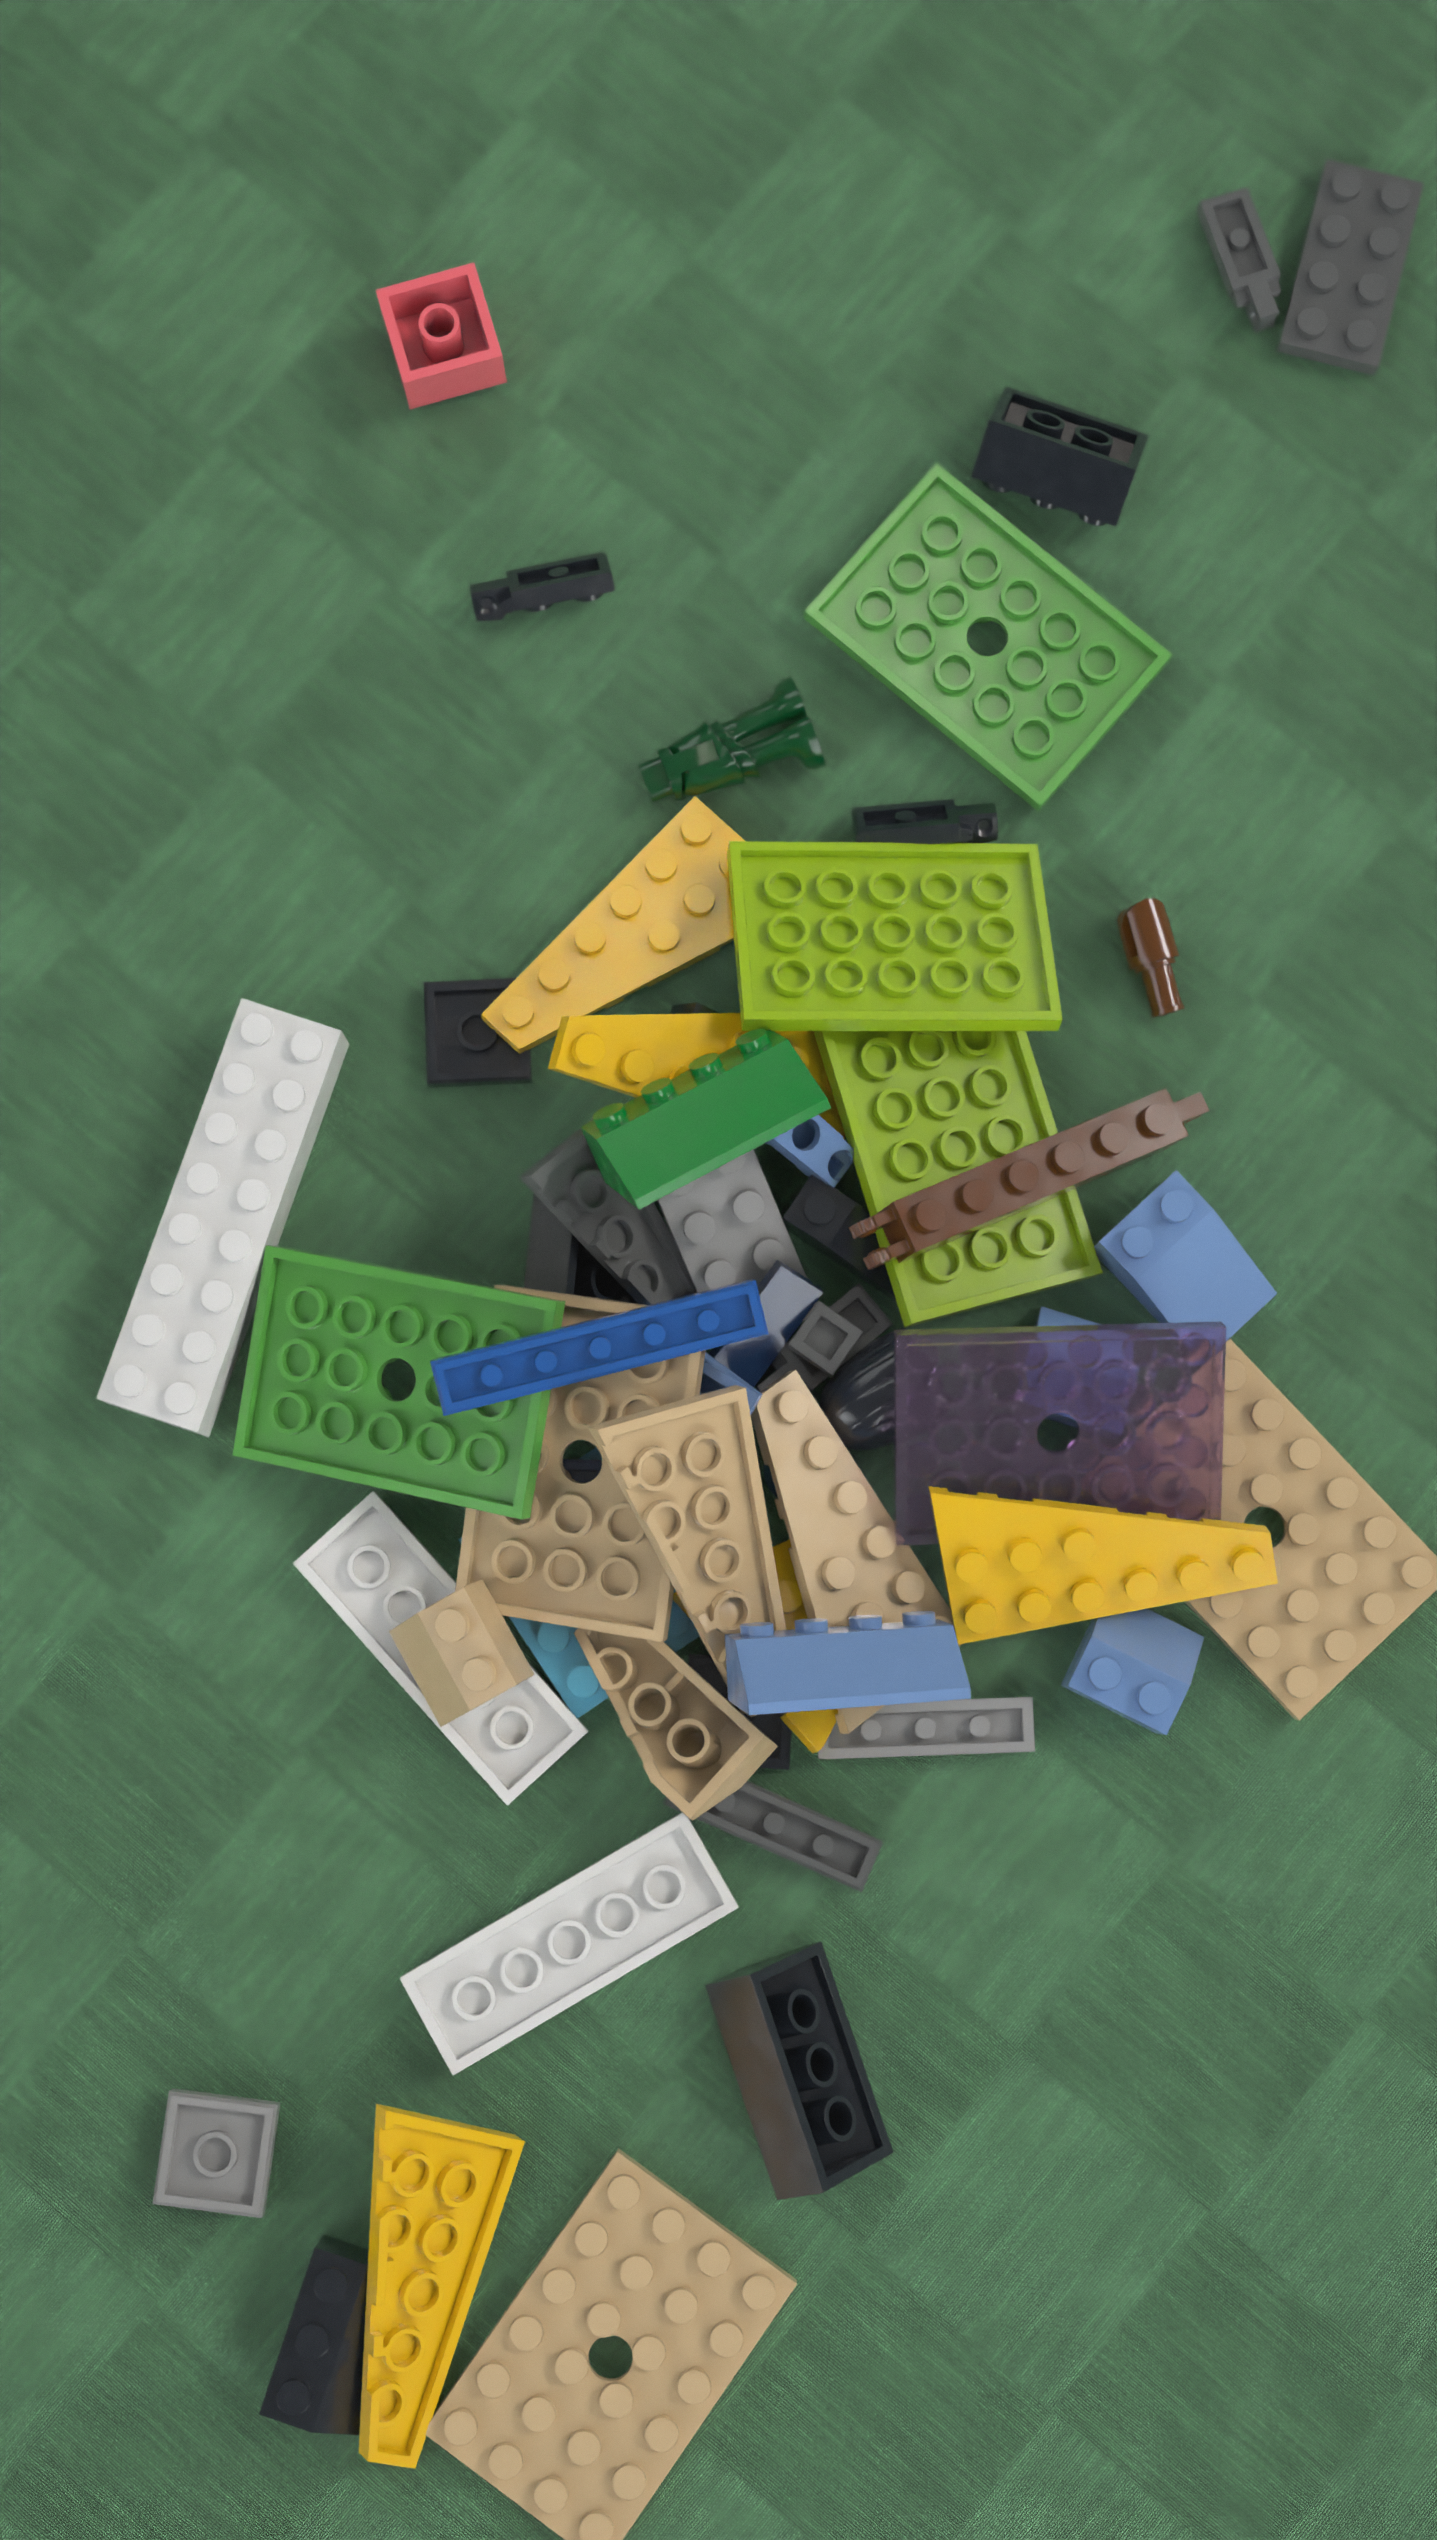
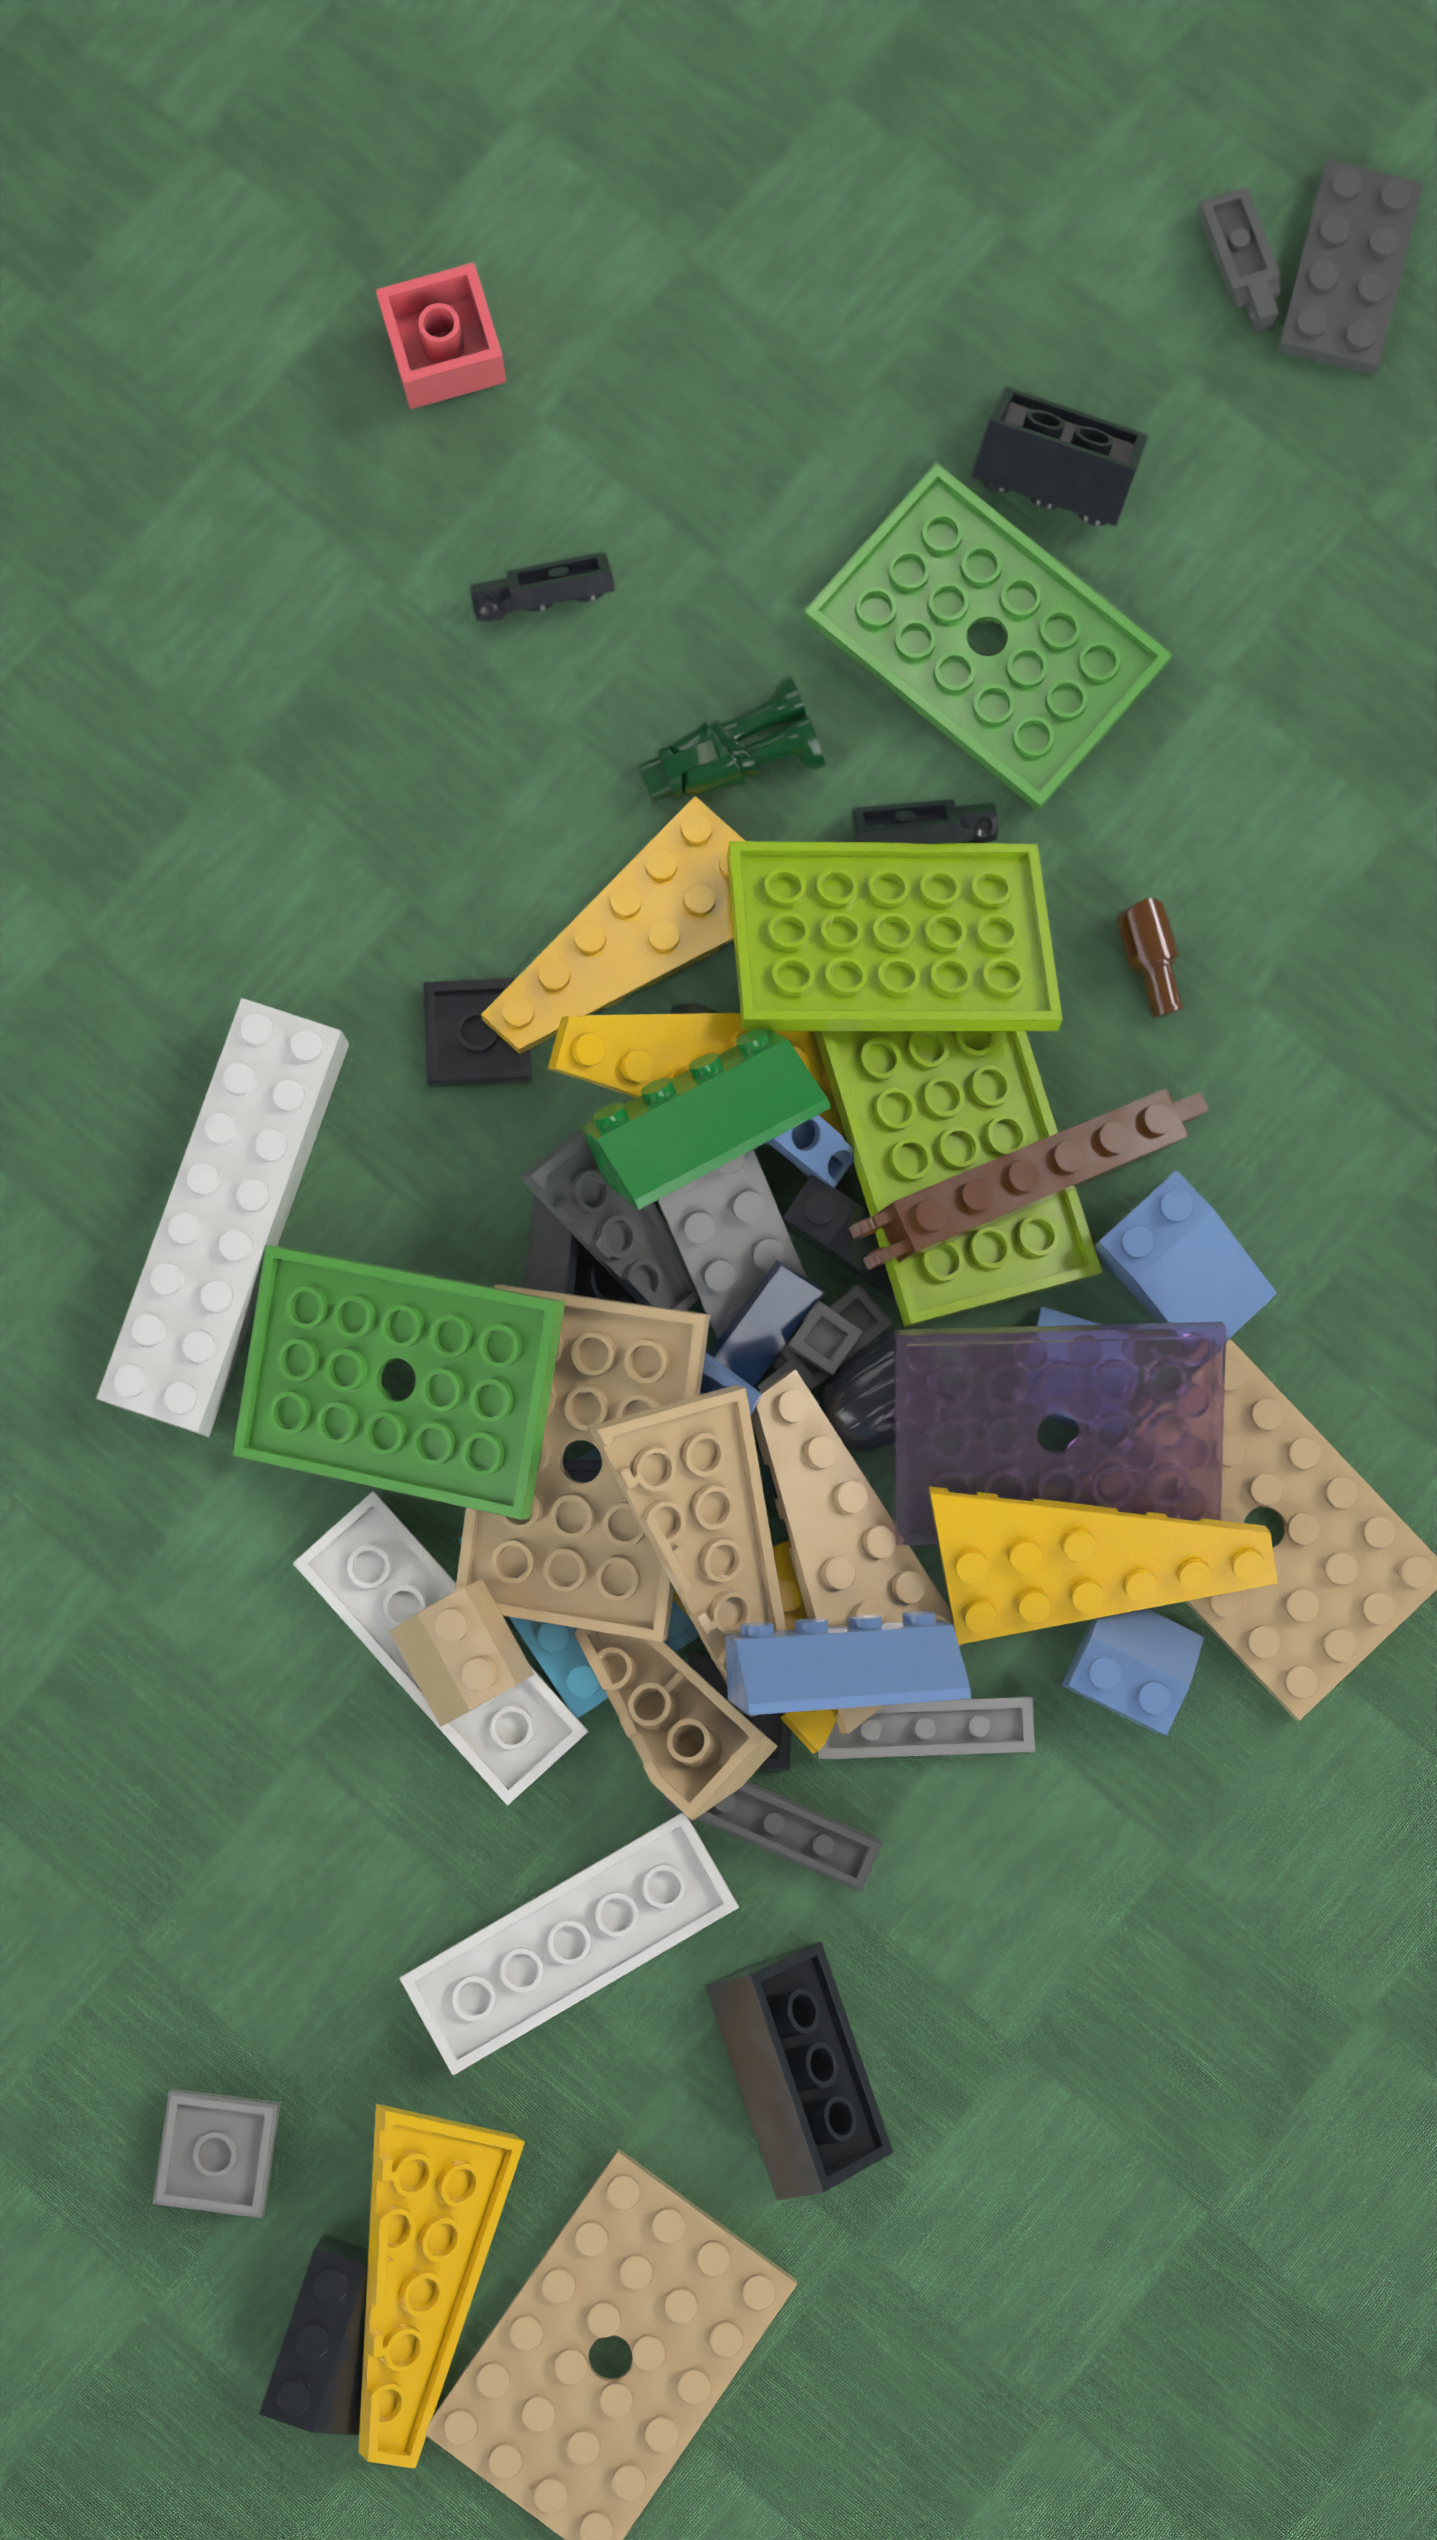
blue tile [430,1279,769,1416] -> none

